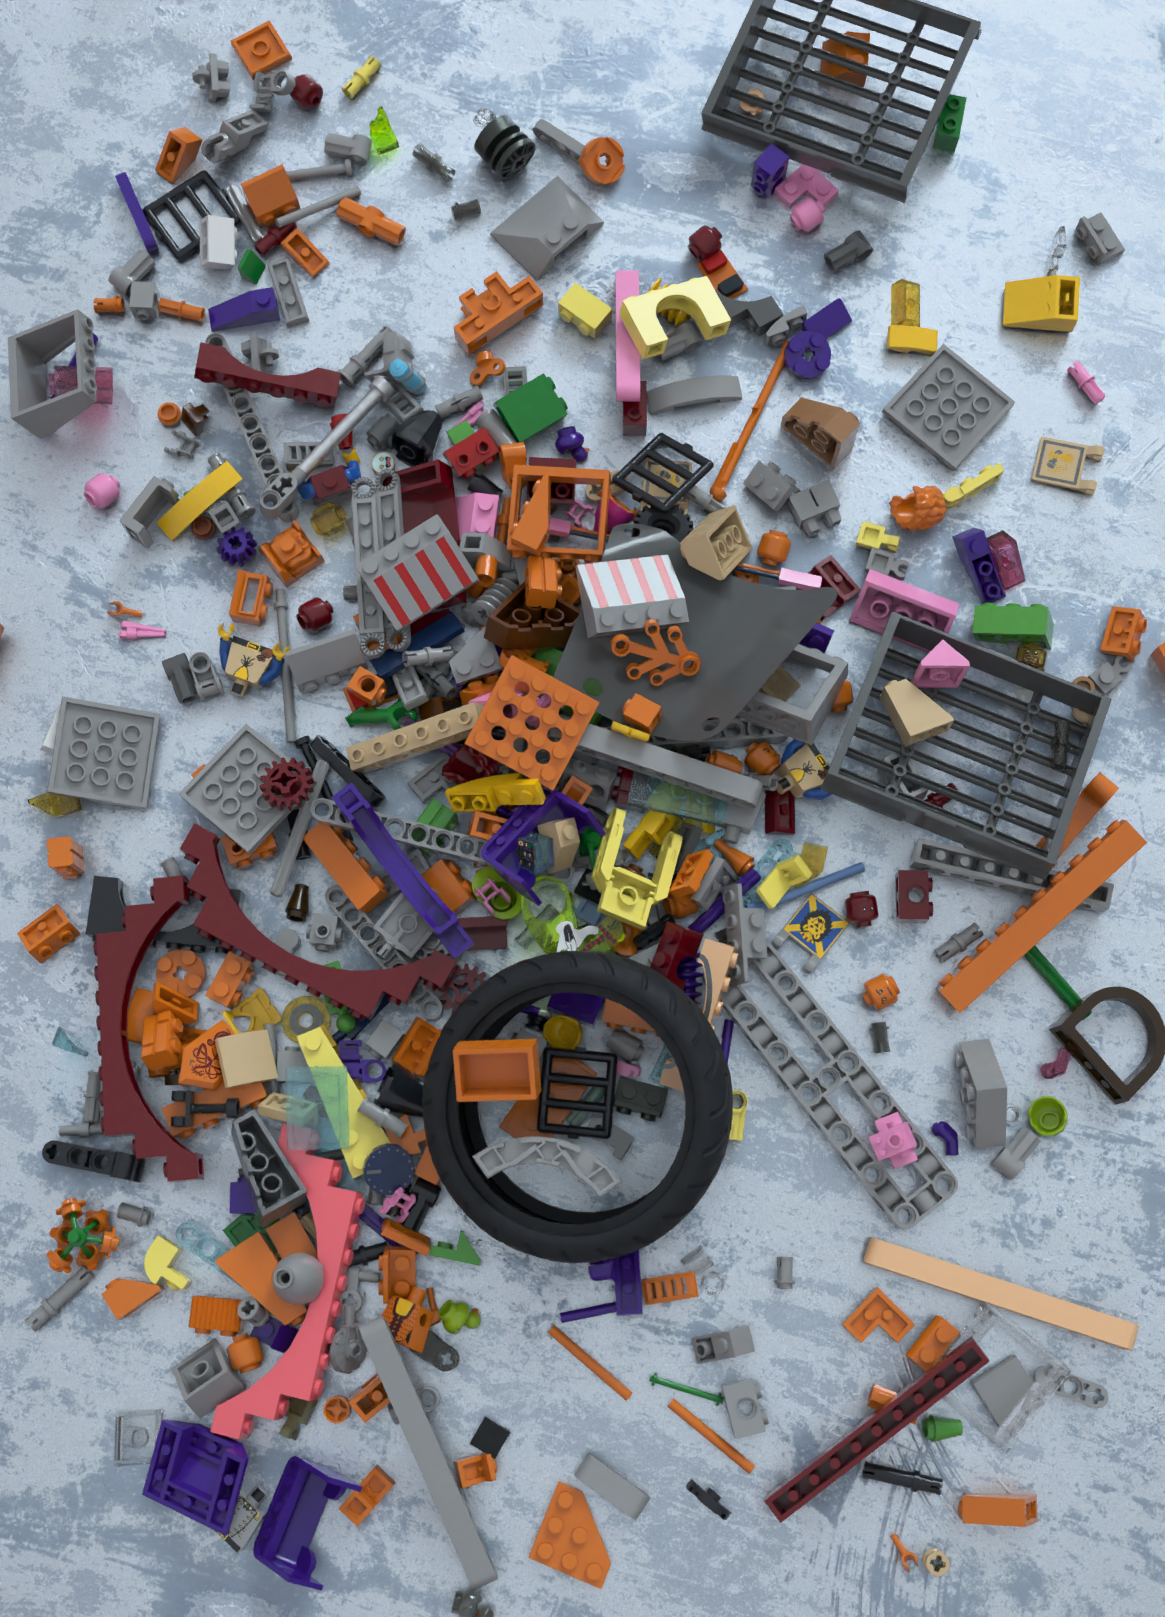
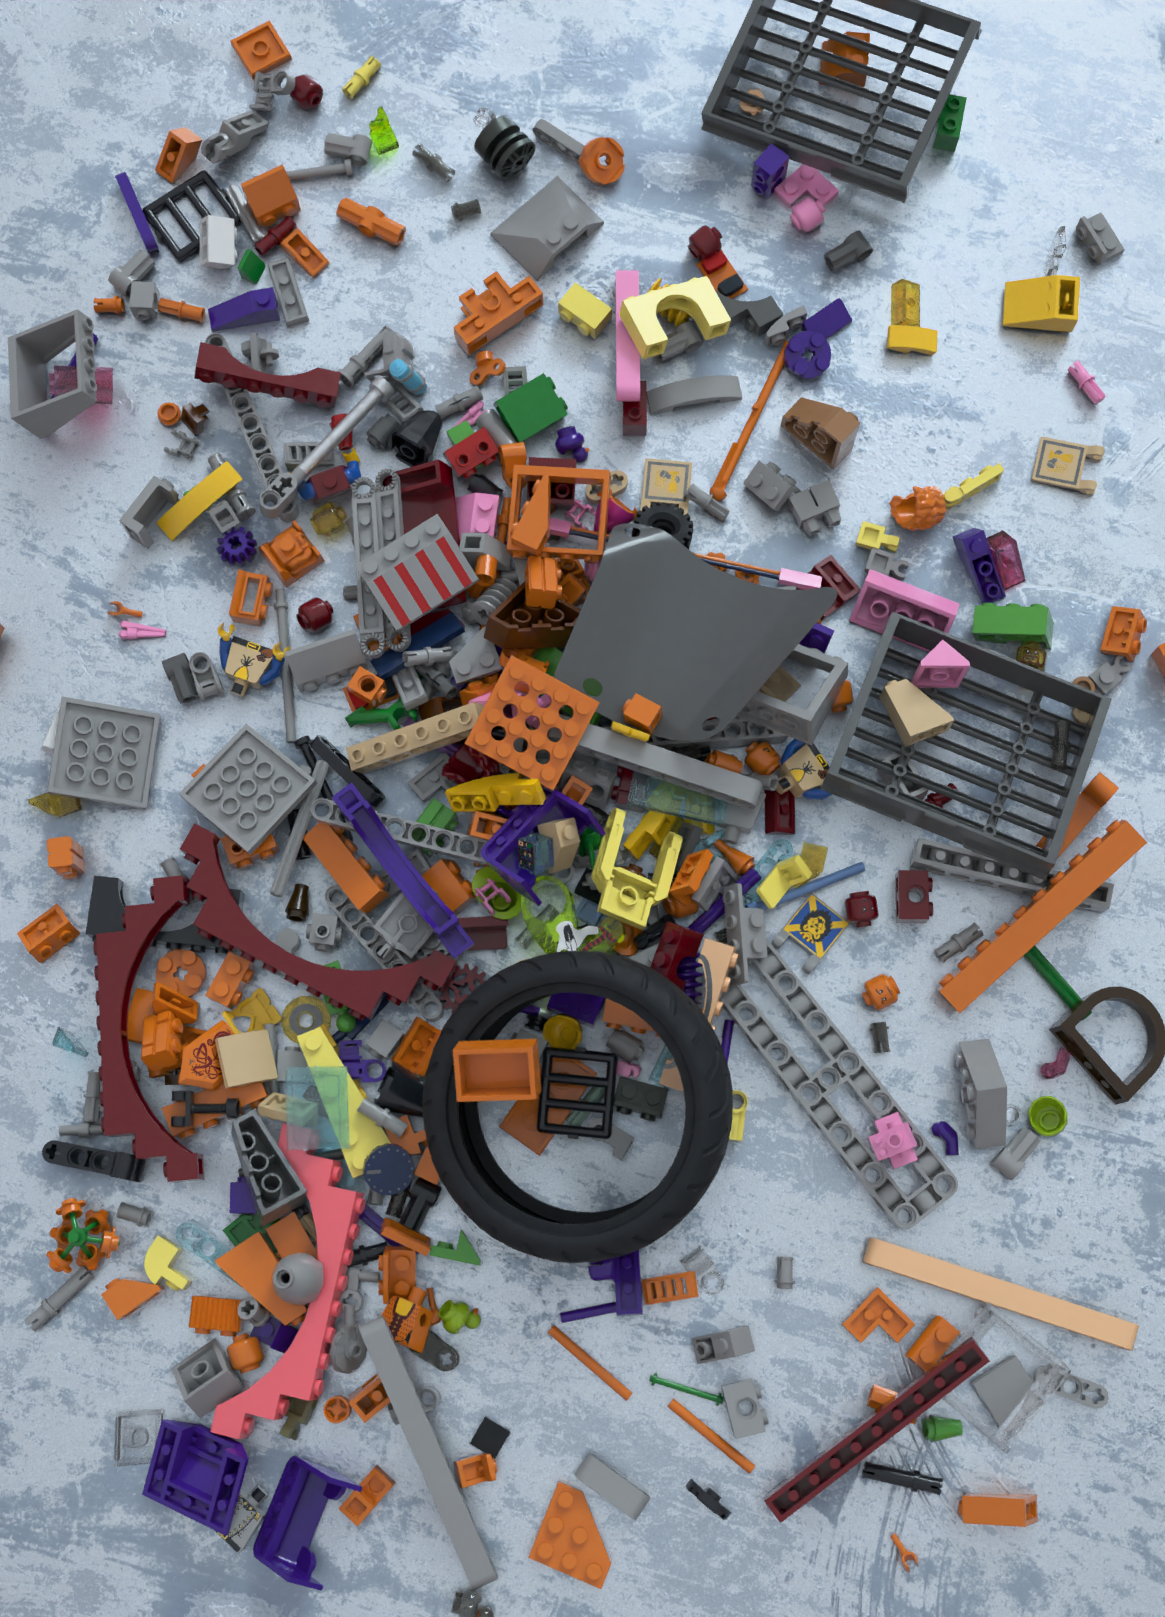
bright pink head [83,473,120,509] -> none
copper plate [191,516,215,540] -> none
light grey hips [192,53,230,103] -> none
dark red gear [259,757,315,811] -> none
light grey bar [276,186,361,228] -> none
tile [371,452,395,475] -> none
bright pink piece [379,1187,416,1223] -> none
light grey tile [472,1137,621,1198] -> none
light grey slope [575,555,689,638] -> none
orange plant [610,619,701,686] -> none
black bar [612,433,714,513] -> none
tan slope [680,505,752,581] -> none
orange head [757,530,791,567] -> none
light grey plate [882,344,1015,471] -> none
tan bush [922,1548,950,1576] -> none

